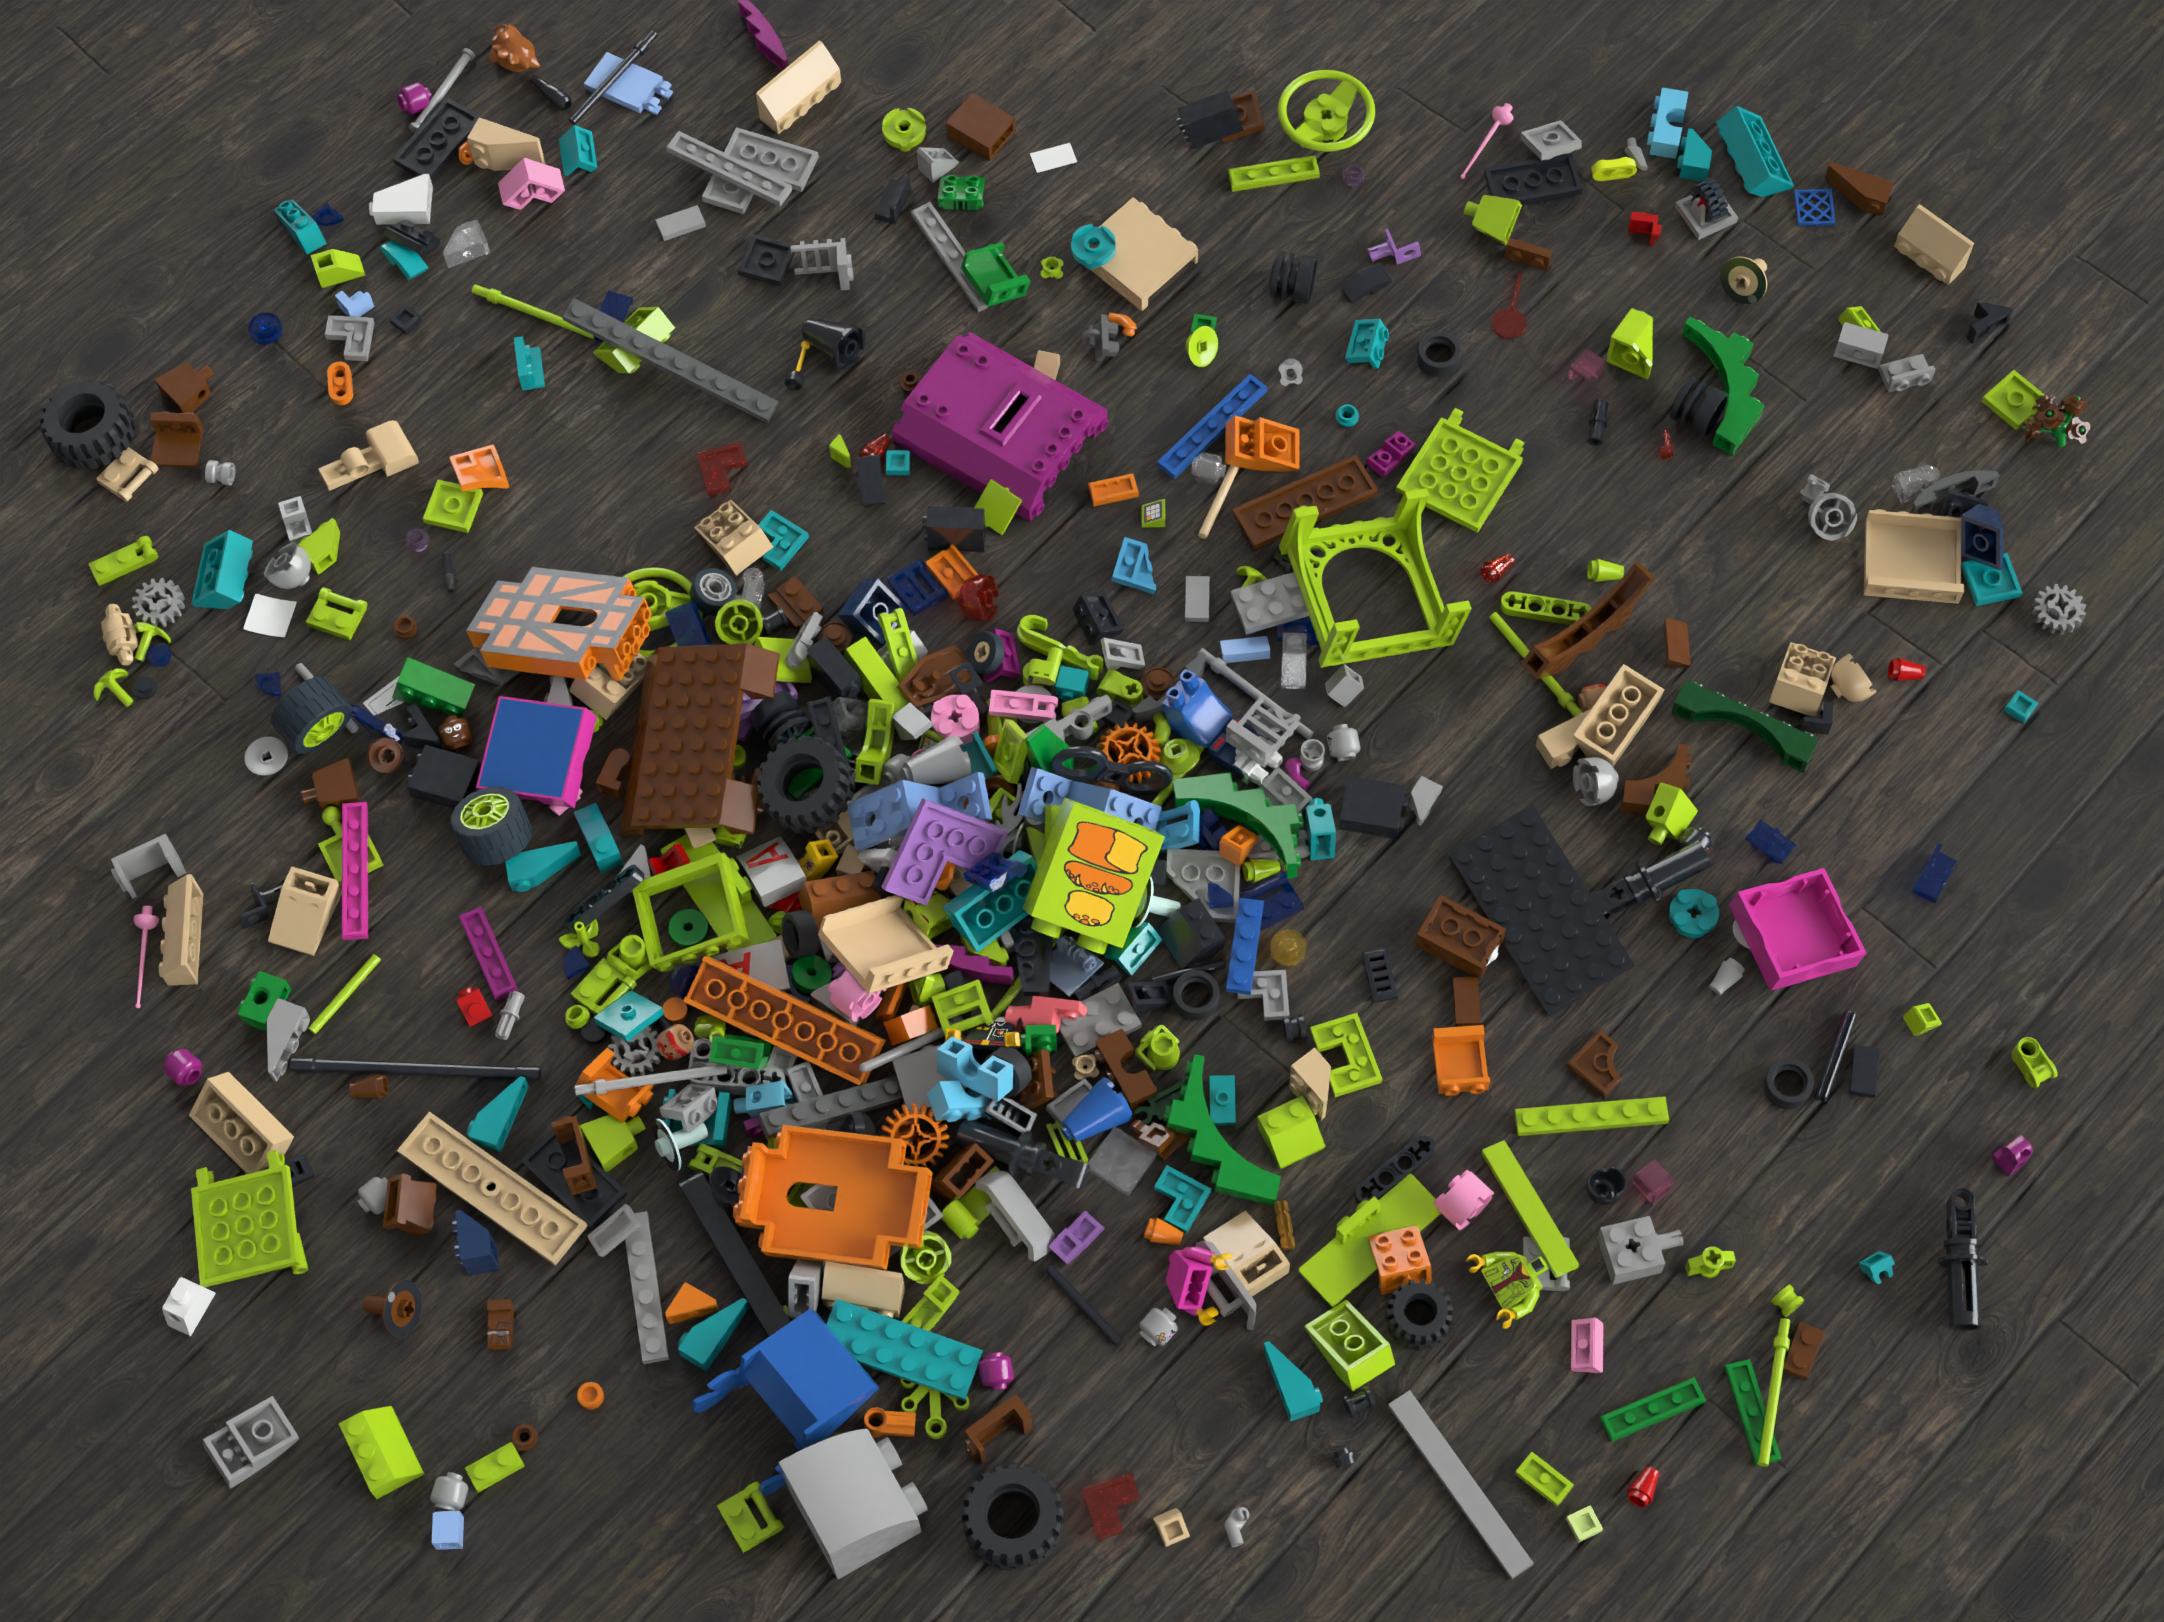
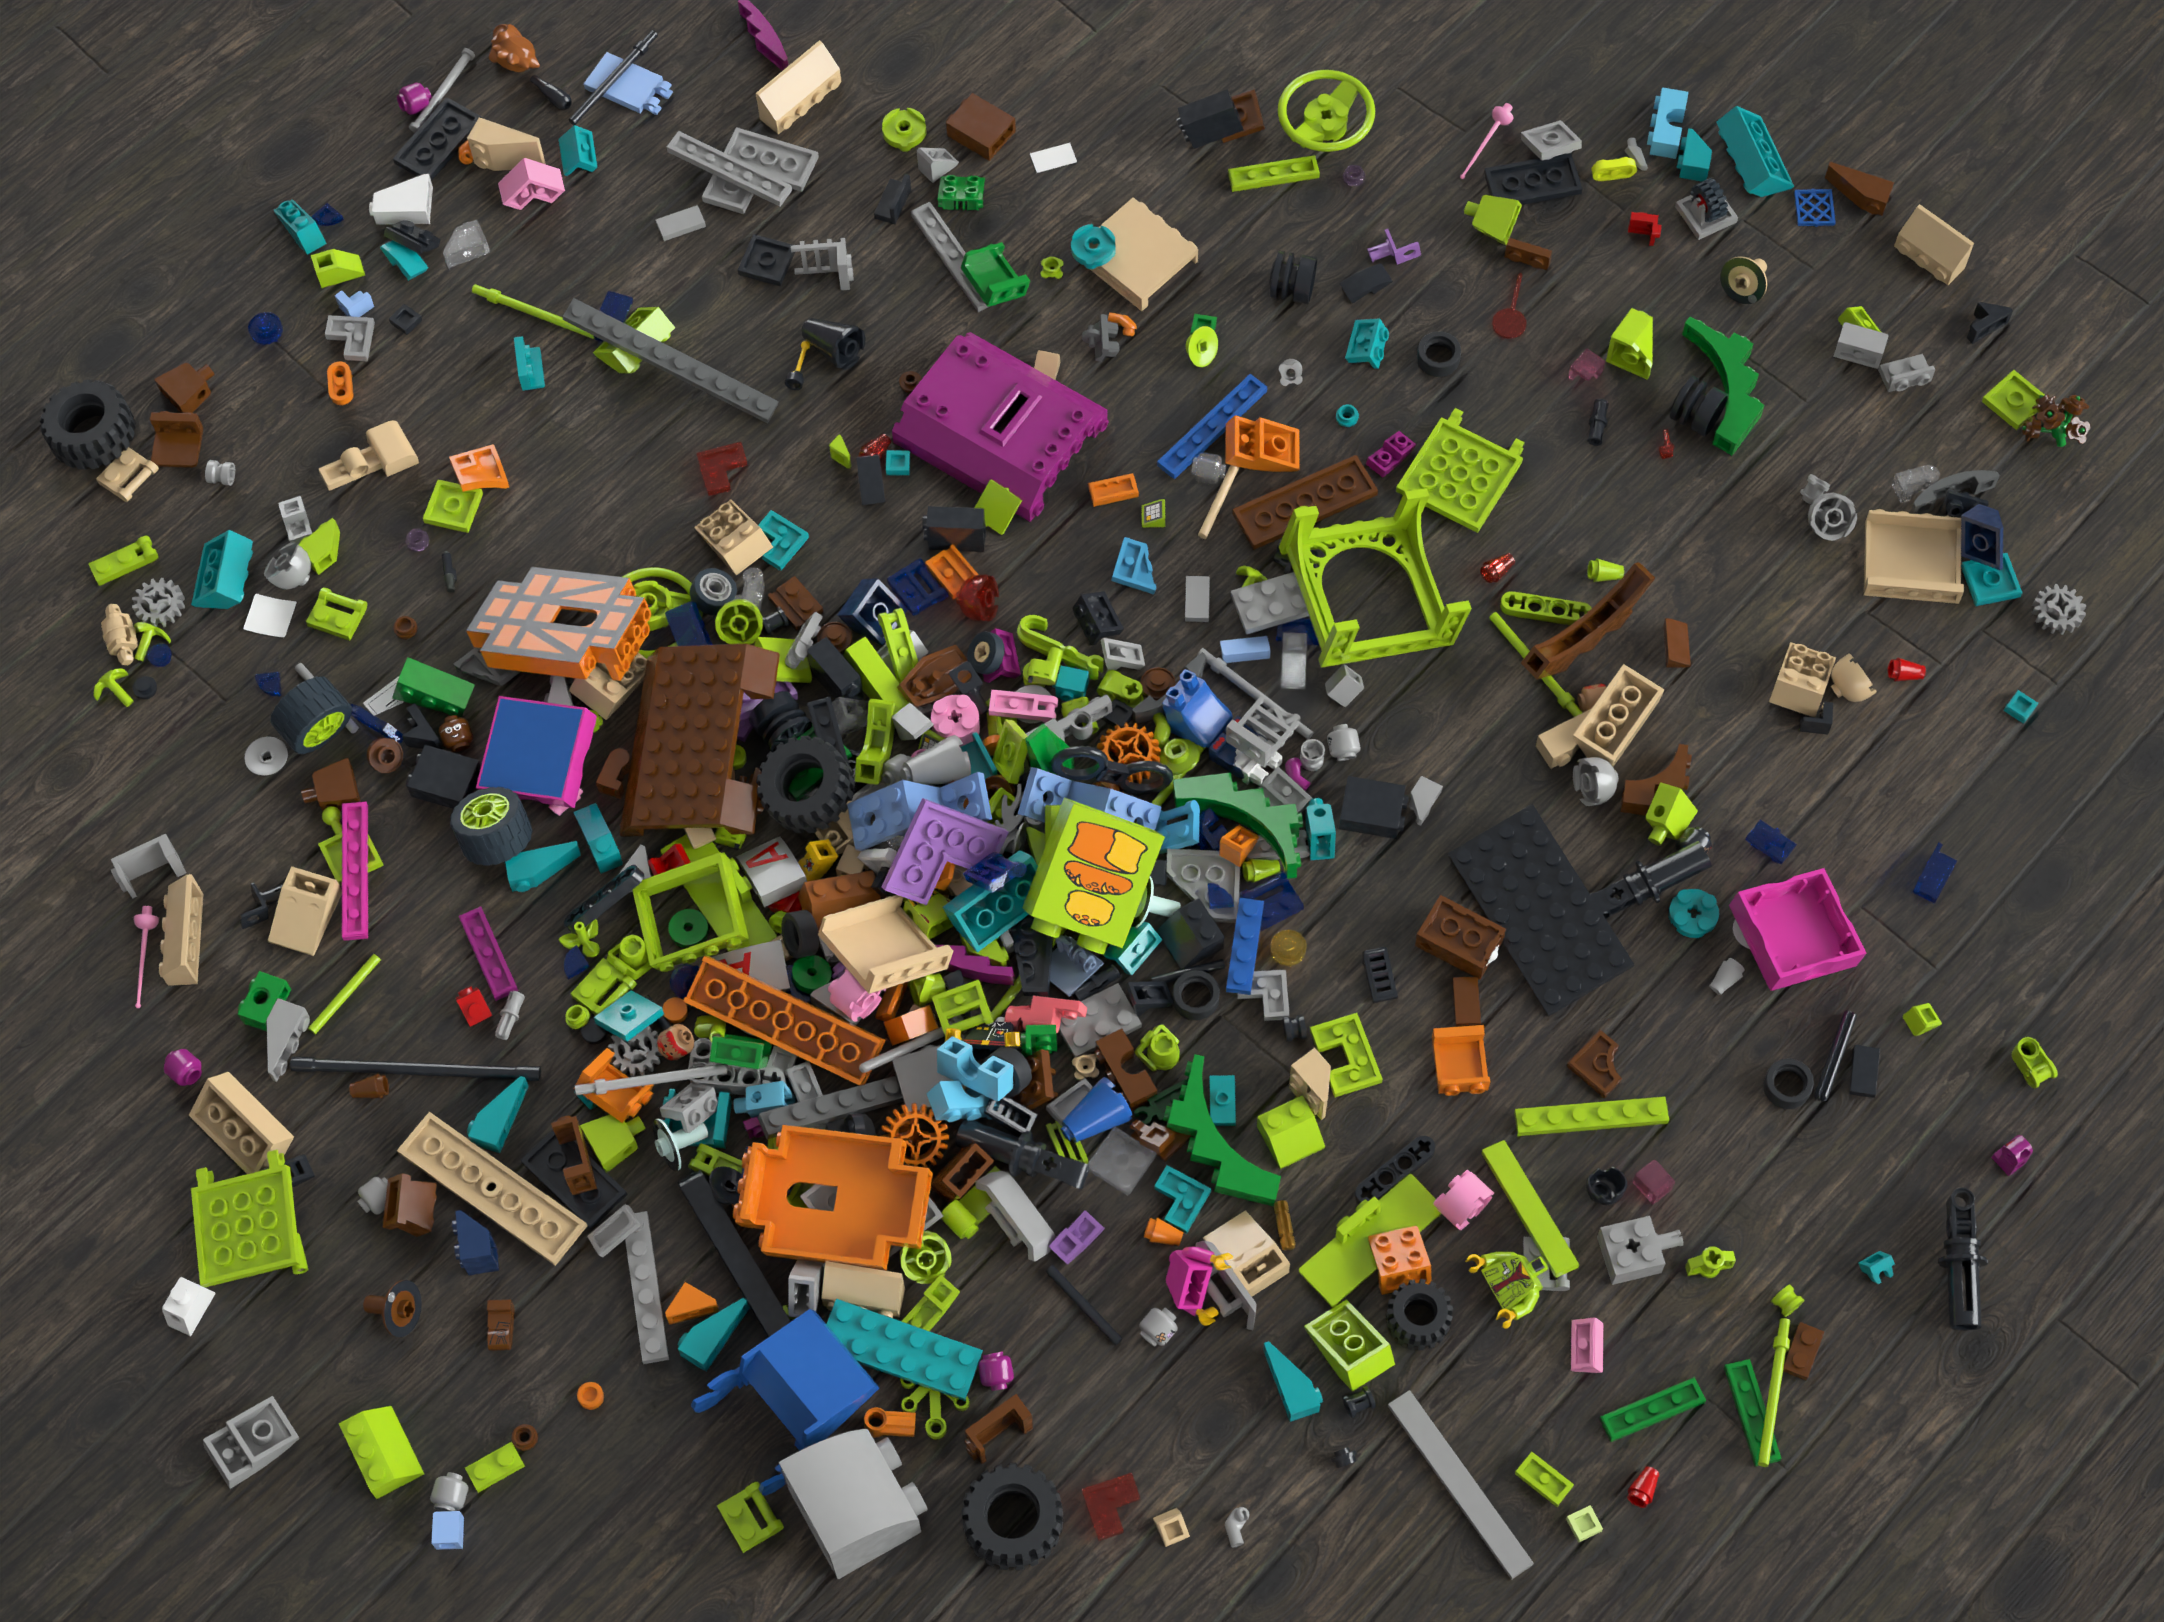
dark green arch [1671,680,1819,773] -> none

